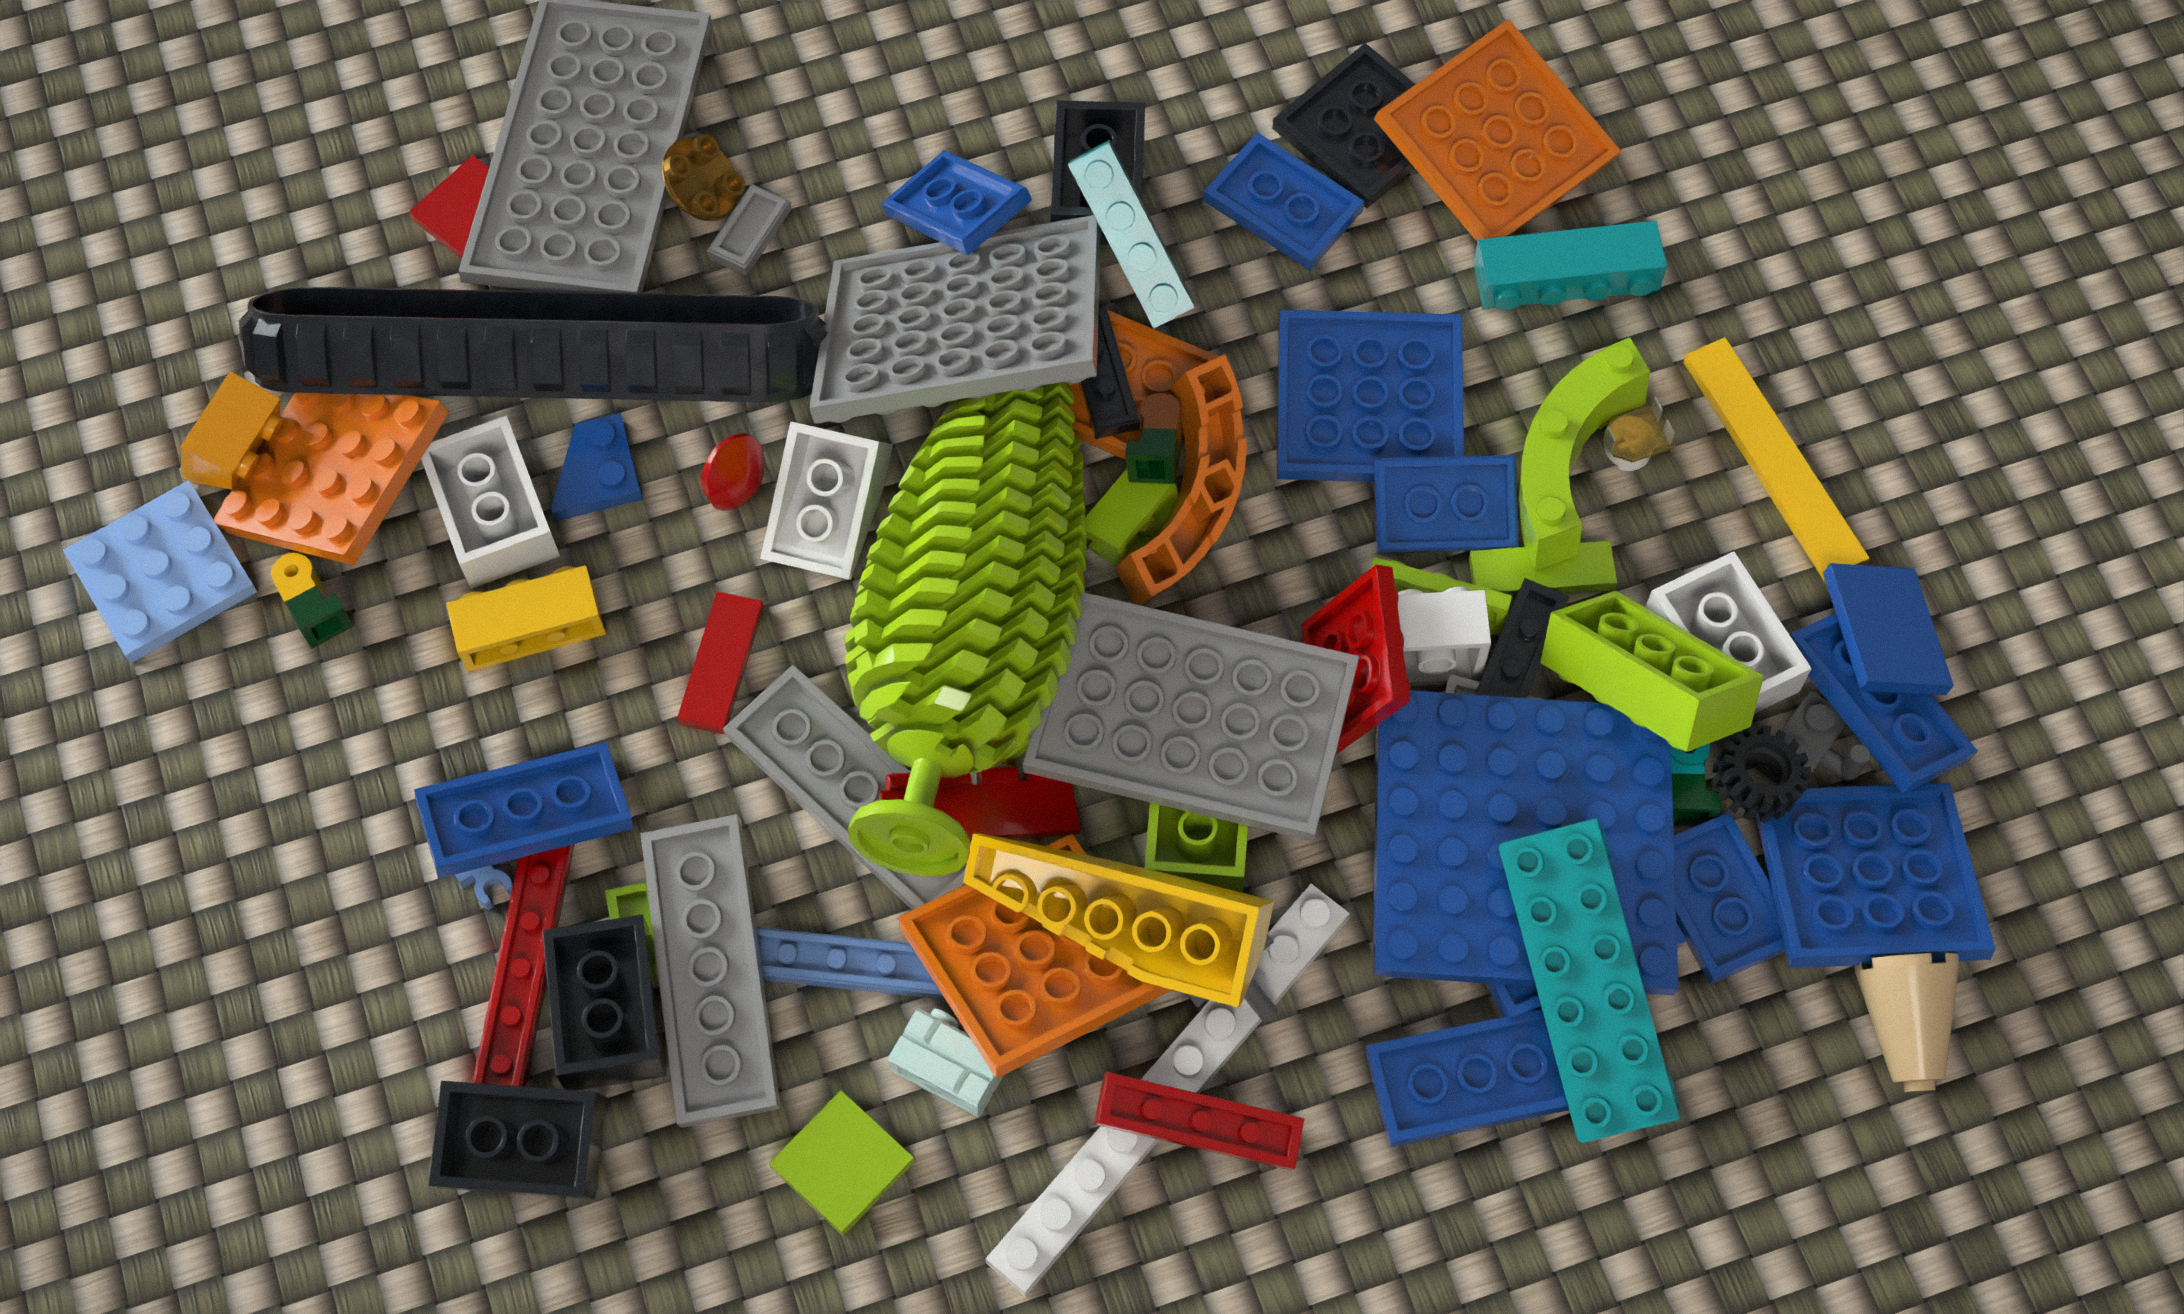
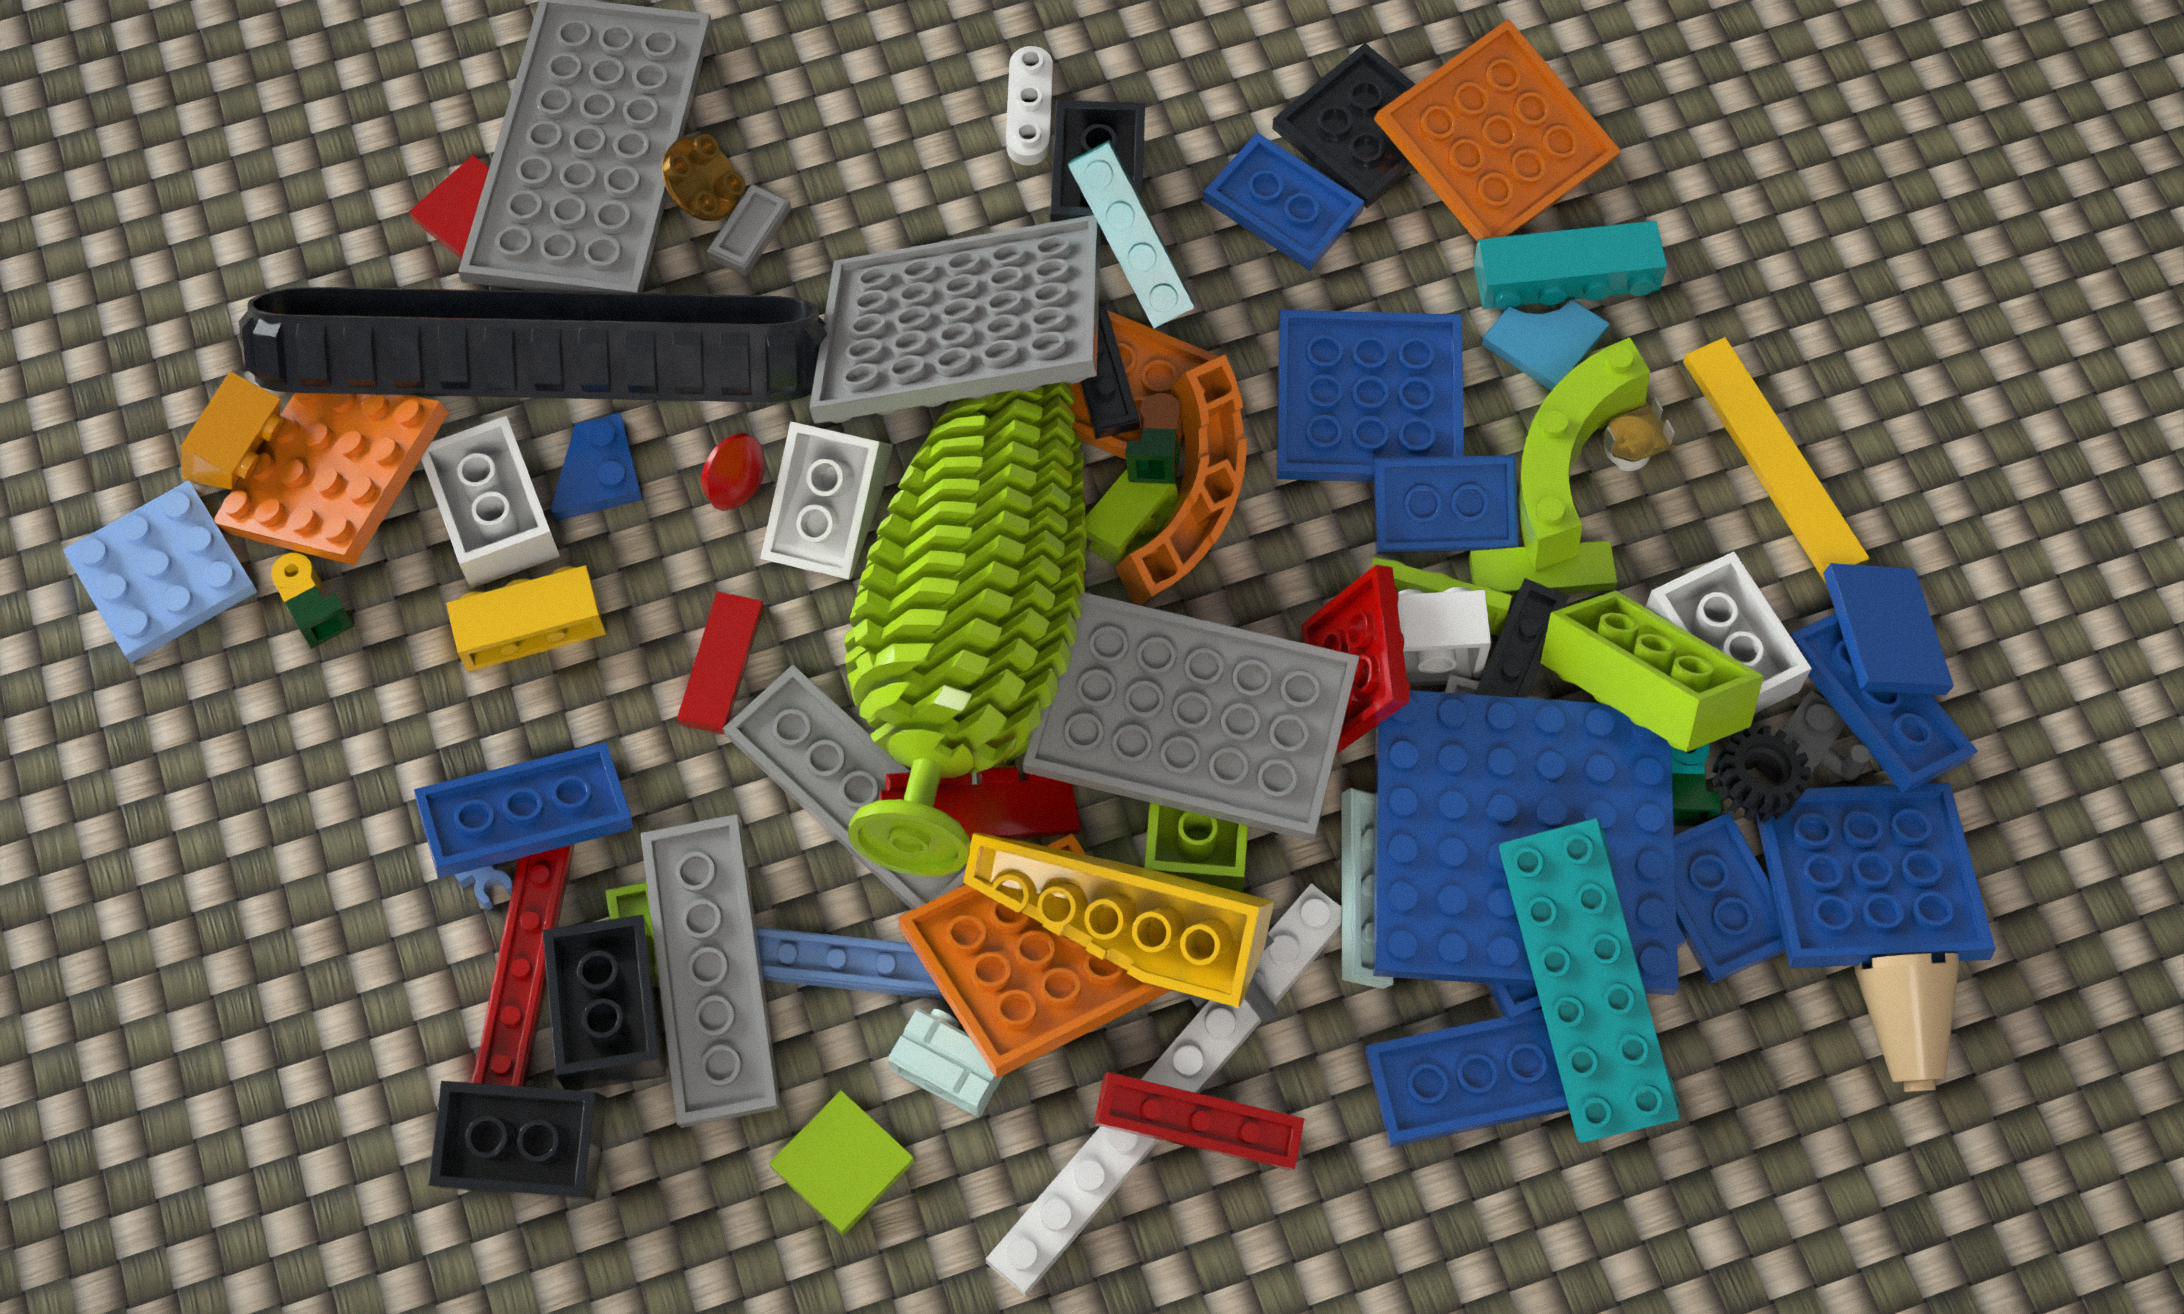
blue tile [881,150,1032,255] -> none
none -> white plate [1006,46,1053,165]
none -> light aqua tile [1341,788,1393,989]
none -> dark azure tile [1481,299,1610,391]

